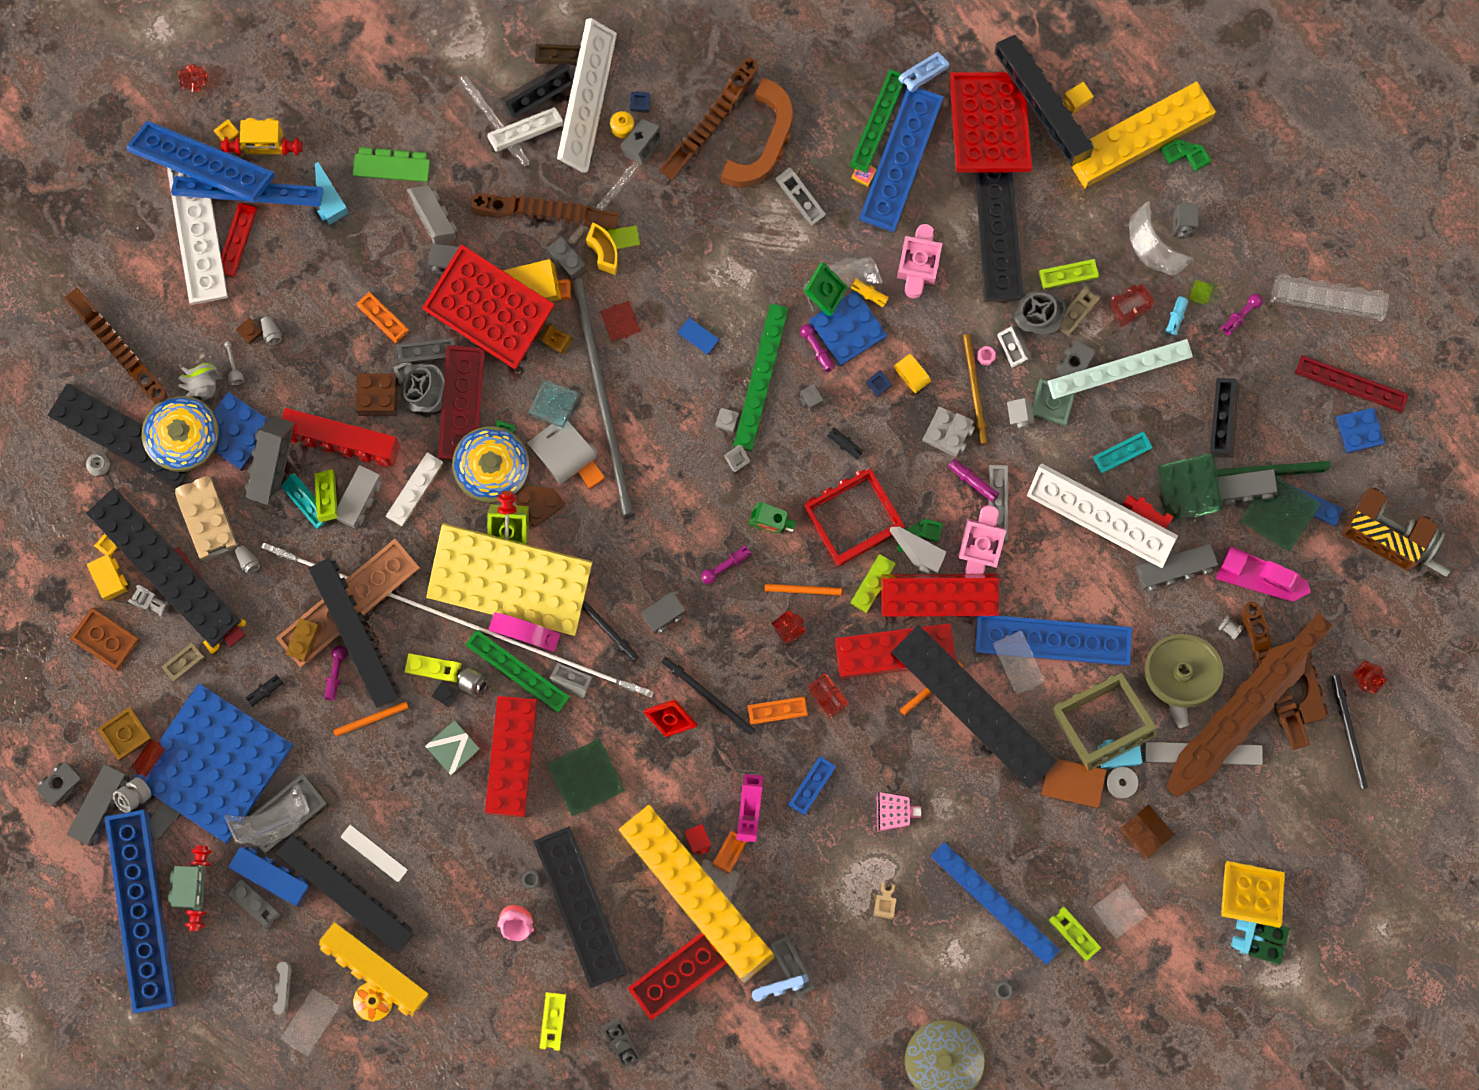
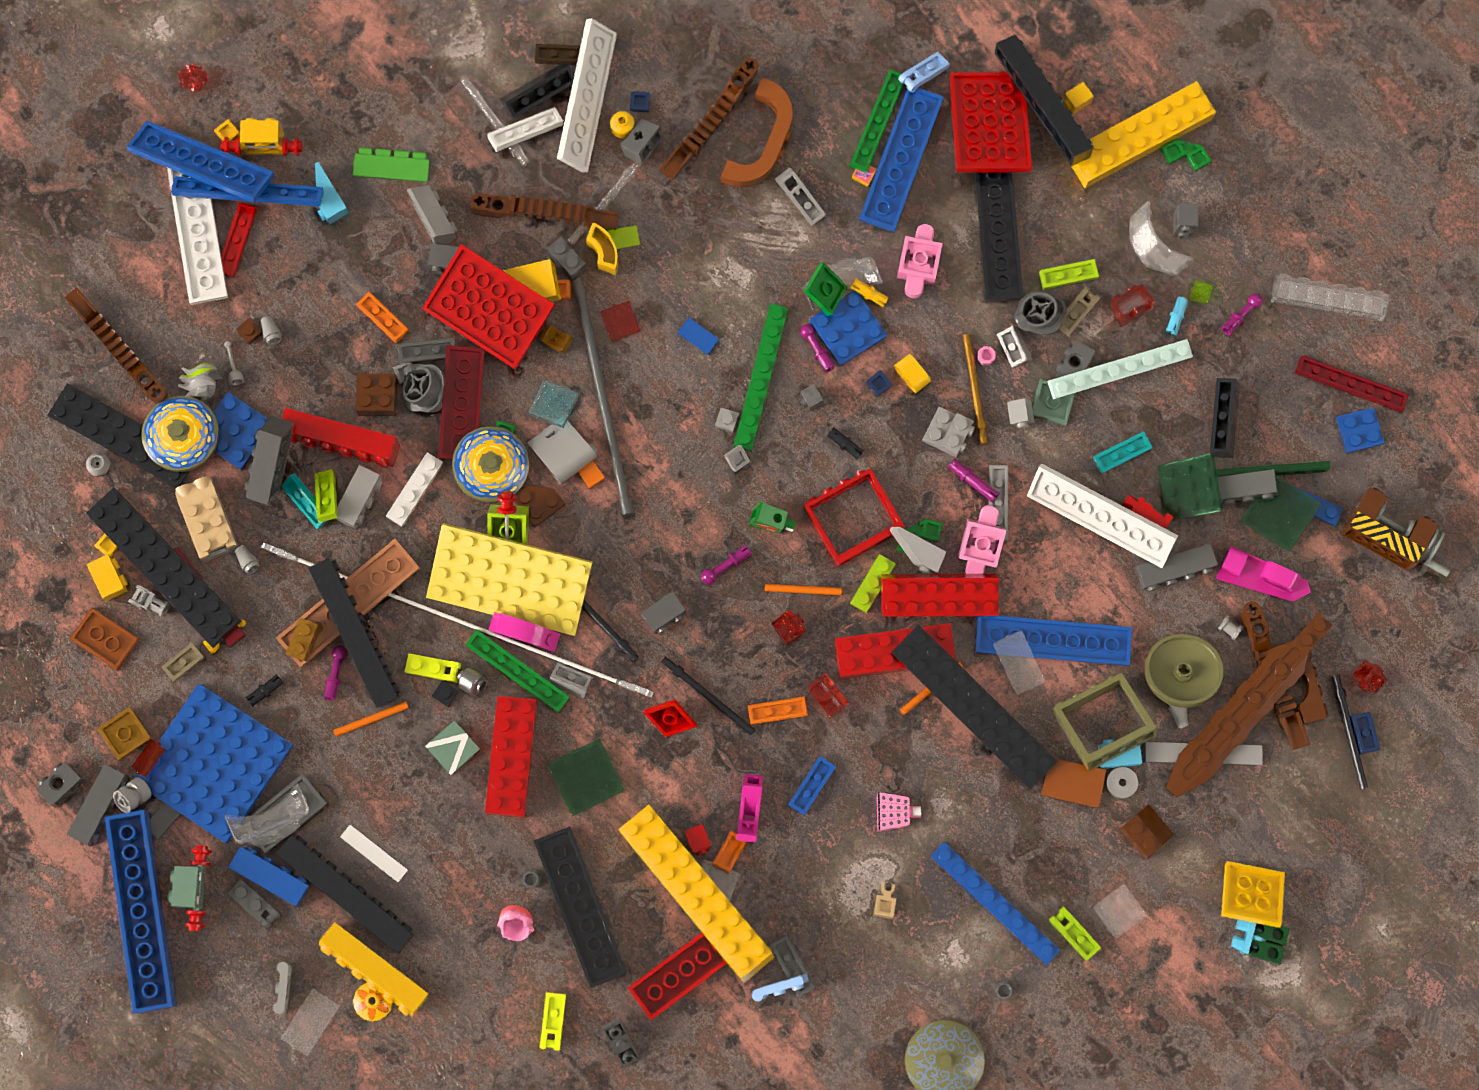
none -> dark blue plate [1350,712,1380,754]

